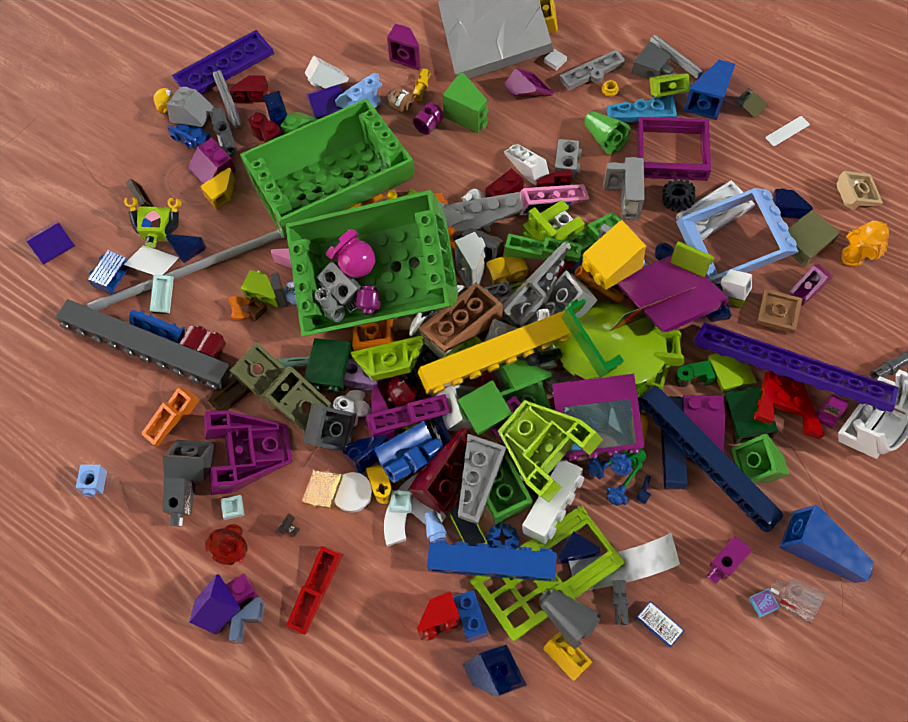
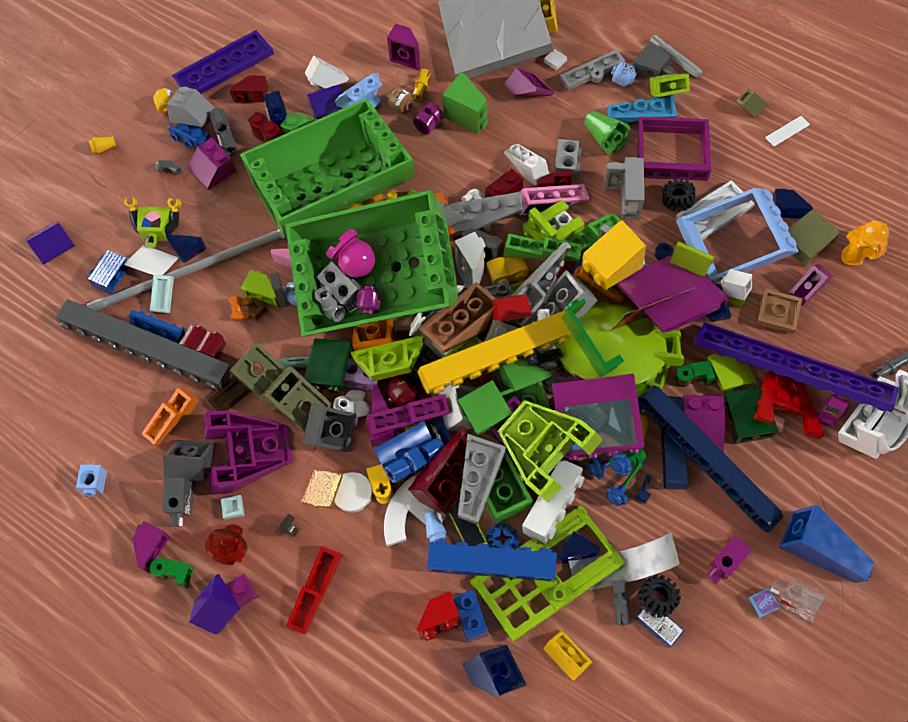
dark brown tile [126,179,154,207] -> none
yellow slope [200,168,235,209] -> none
light grey axle [213,70,243,129] -> none
sand blue slope [229,597,265,644] -> none
clear blue slope [343,434,388,474] -> none
light aqua tile [389,490,413,513] -> none
dark grey cone [539,588,601,649] -> none
yellow plate [602,80,619,97] -> none
blue slope [684,59,735,120] -> none
bright green slope [731,434,790,485] -> none
tan slope [837,171,883,210] -> none
none -> yellow cone [89,136,116,154]
none -> magenta slope [132,521,170,573]
none -> green leg [150,558,195,588]
none -> dark grey arm [155,160,182,175]
none -> red slope [493,294,532,322]
none -> light blue head [610,61,637,87]
none -> black tyre [638,574,681,618]

